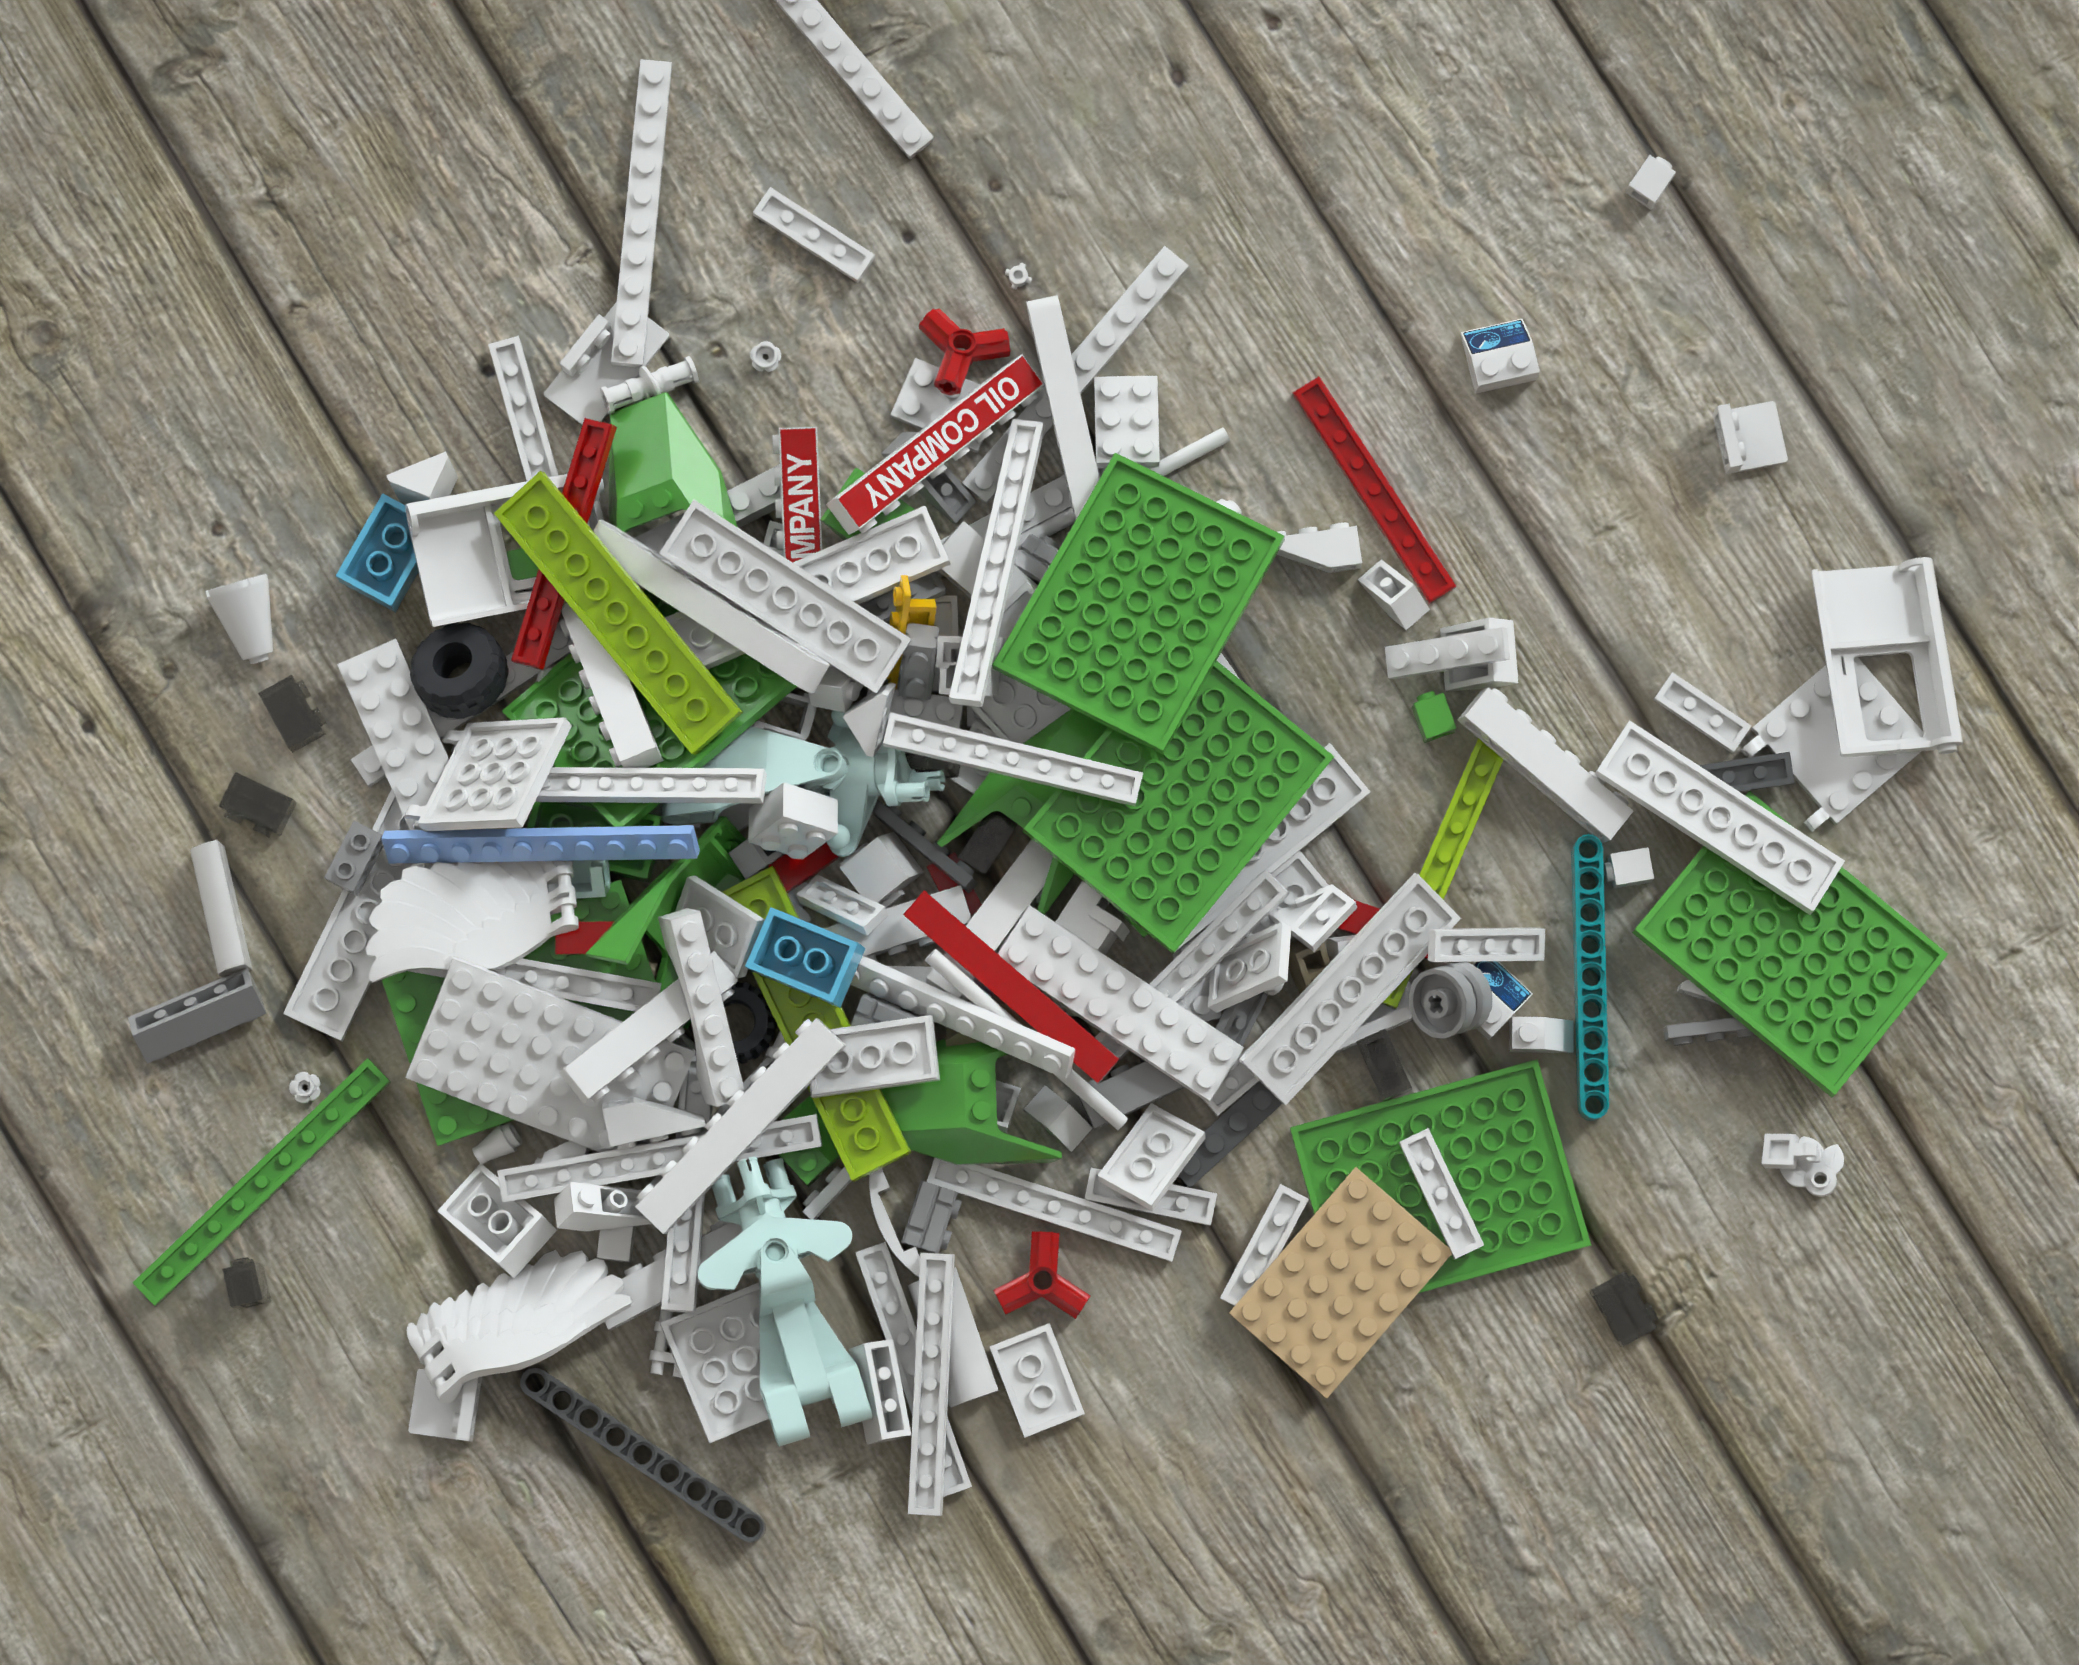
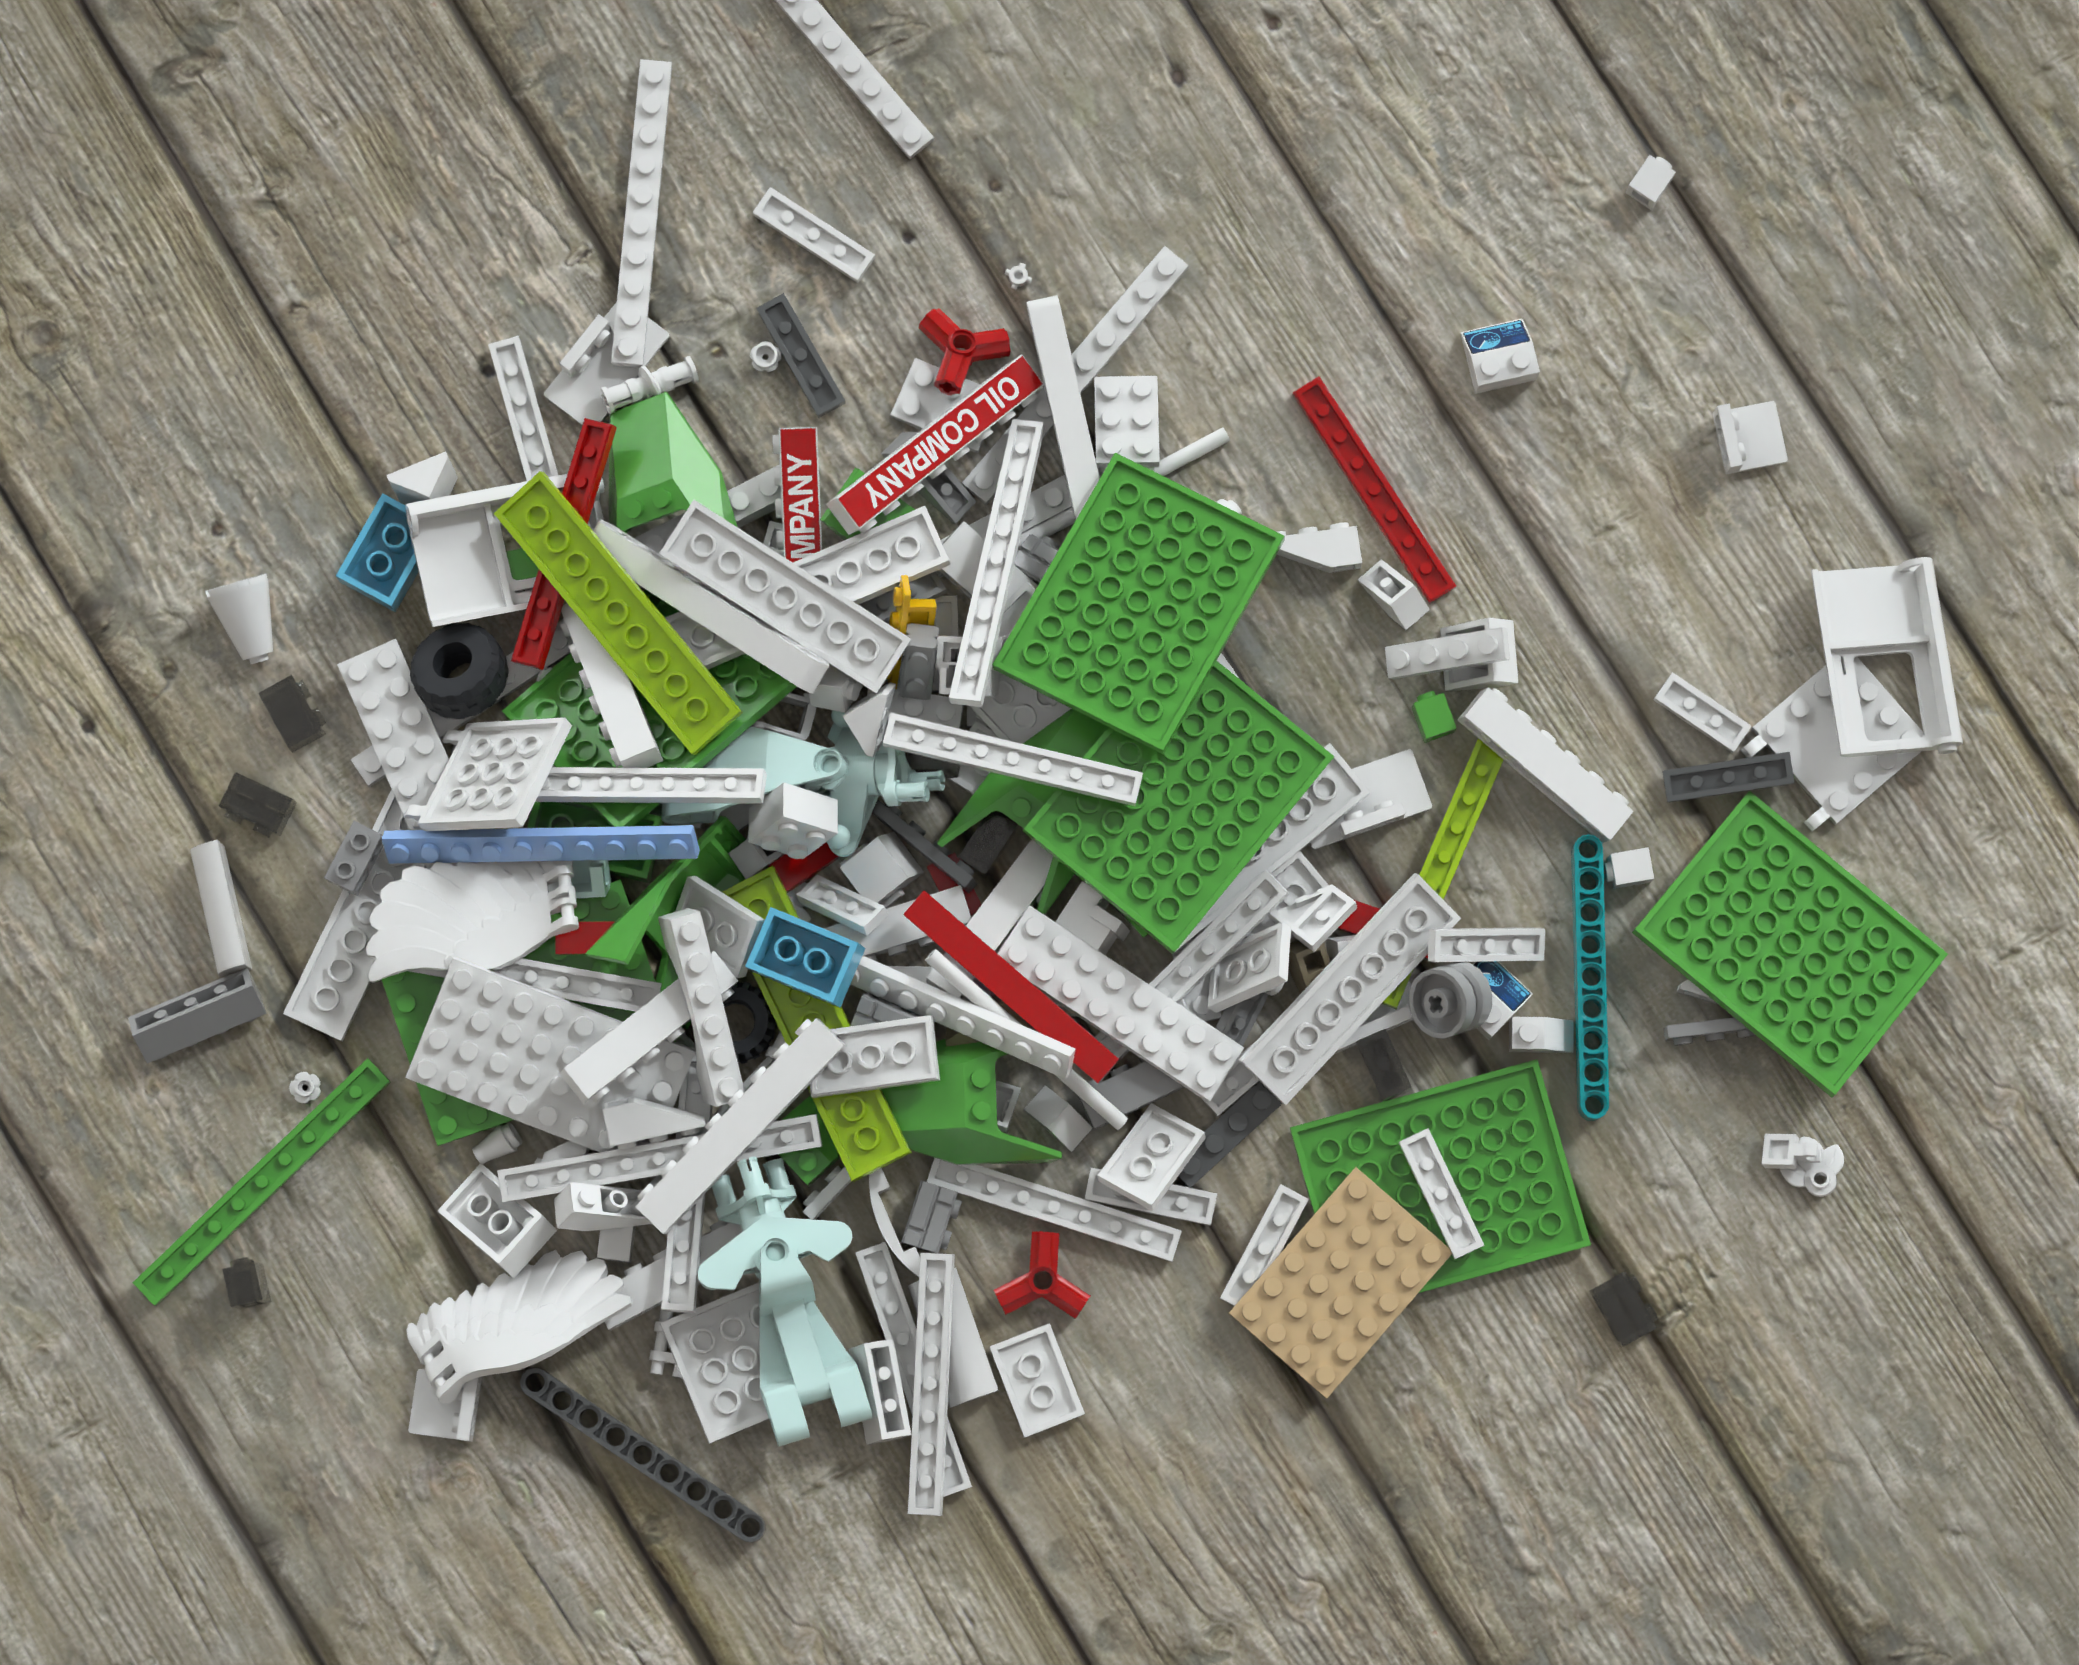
white plate [1595,720,1845,915] -> none
none -> dark grey plate [756,293,846,418]
none -> white bracket [1310,749,1432,850]

